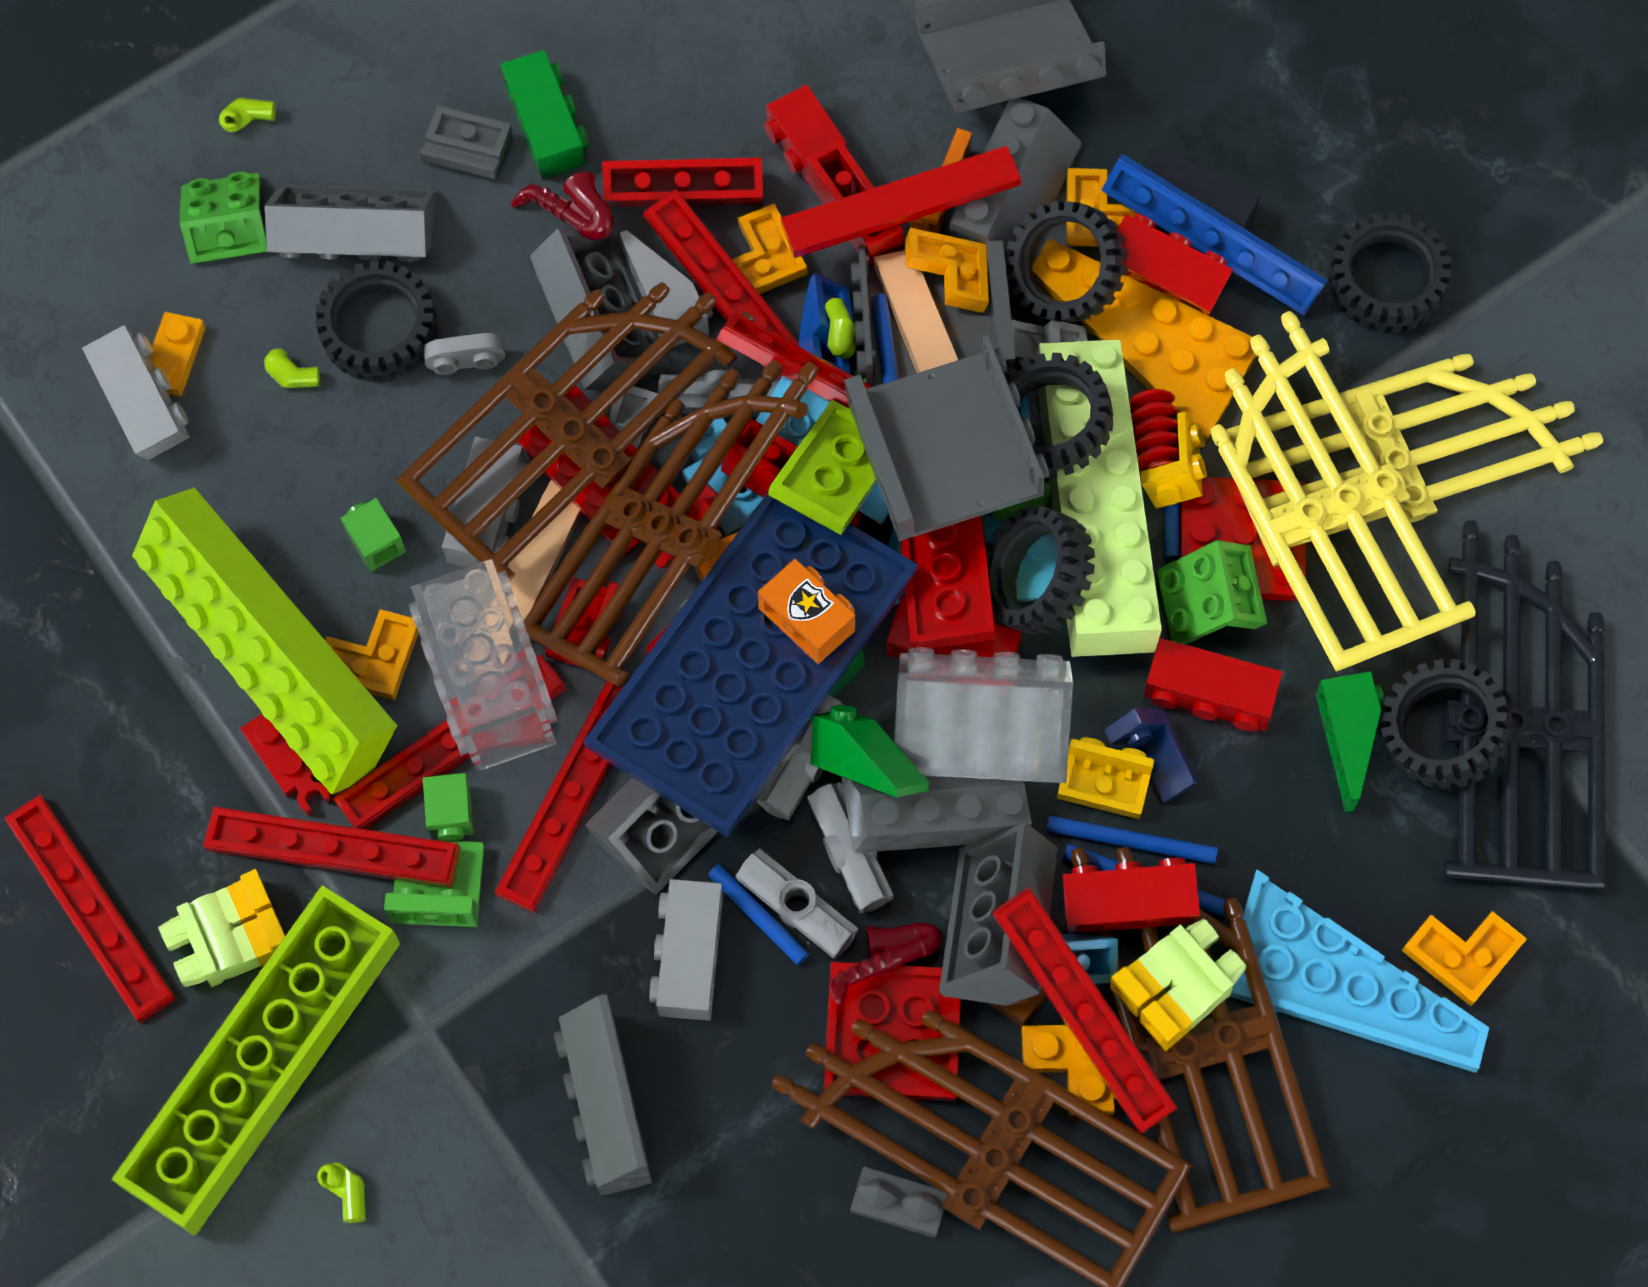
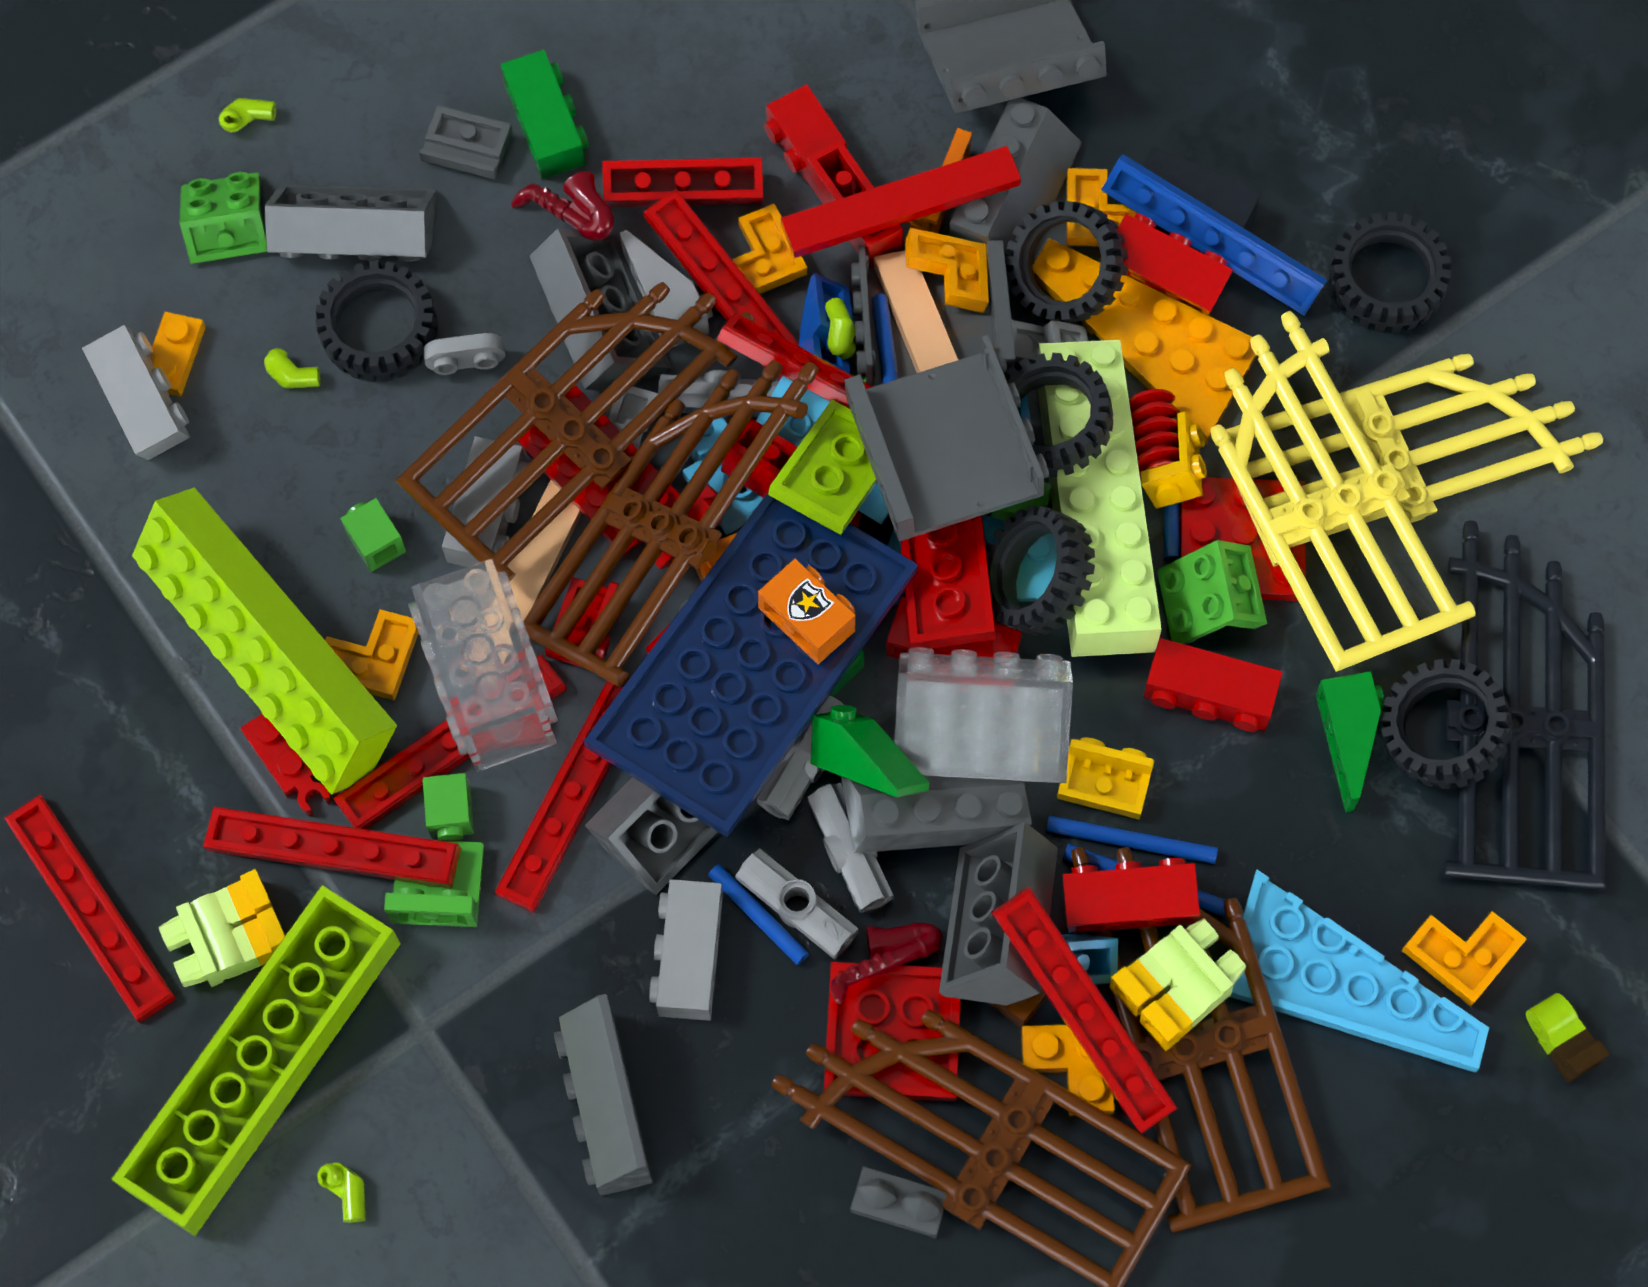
dark blue bracket [1104,708,1198,802] -> none
none -> leg [1526,993,1610,1084]

